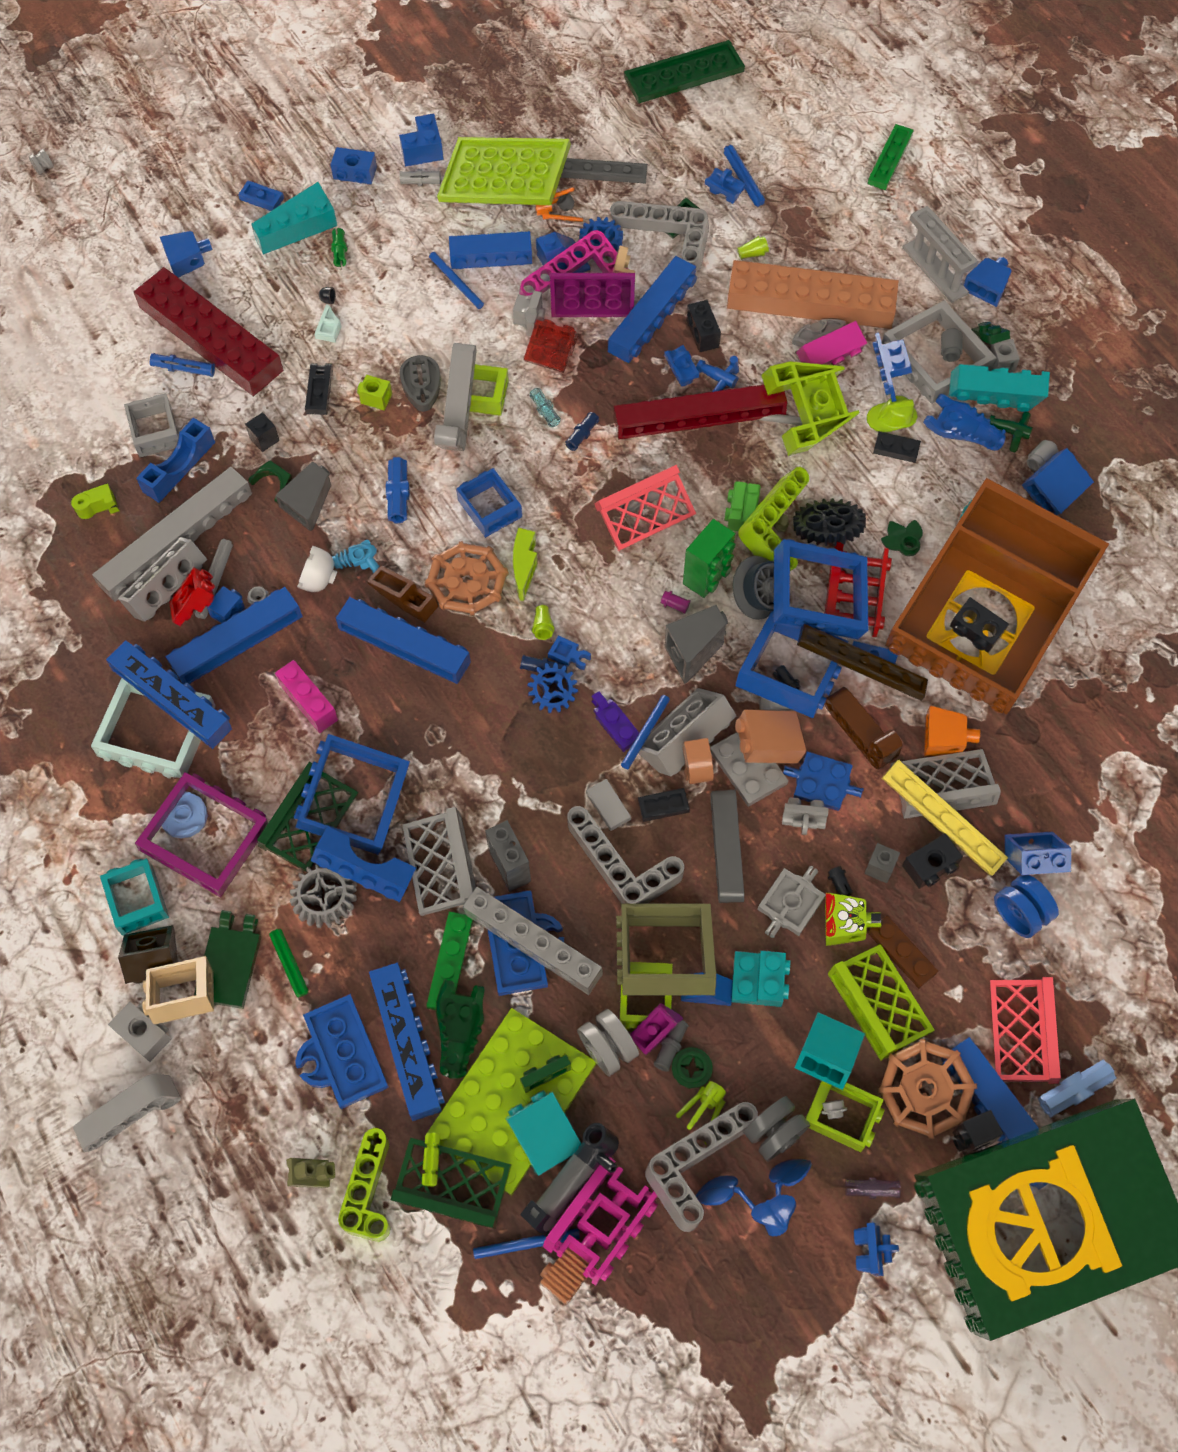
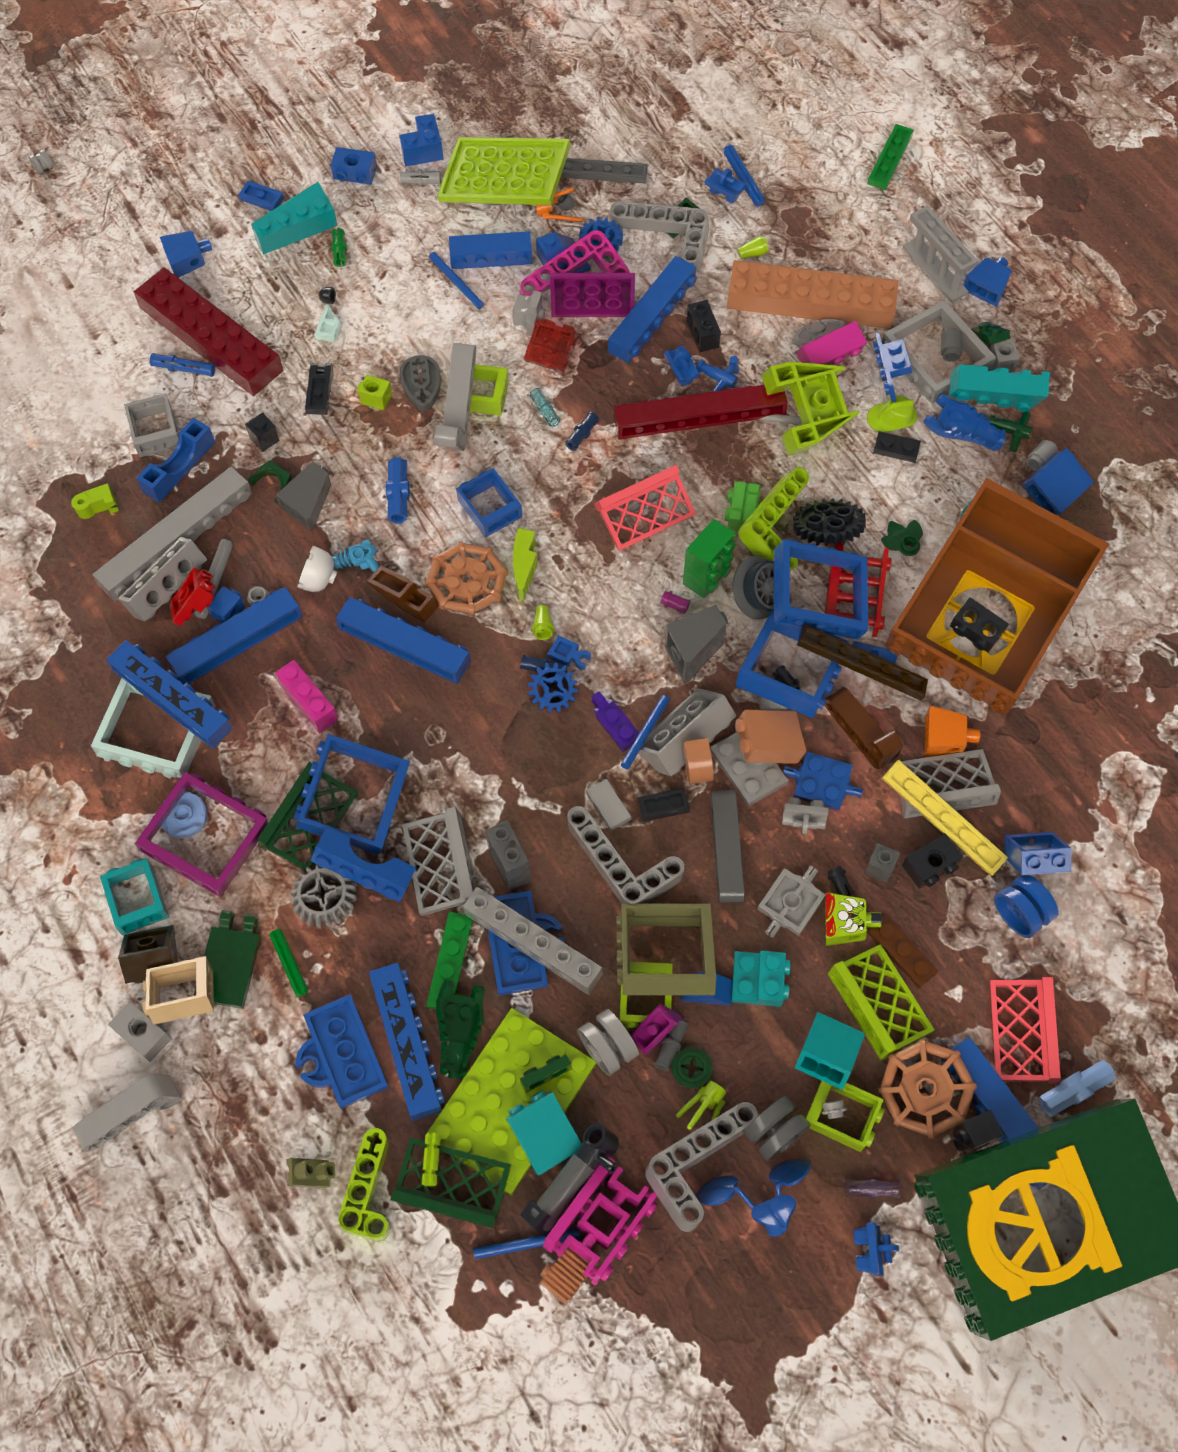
tan bracket [613,246,636,273] -> none
dark green plate [624,40,745,104] -> none

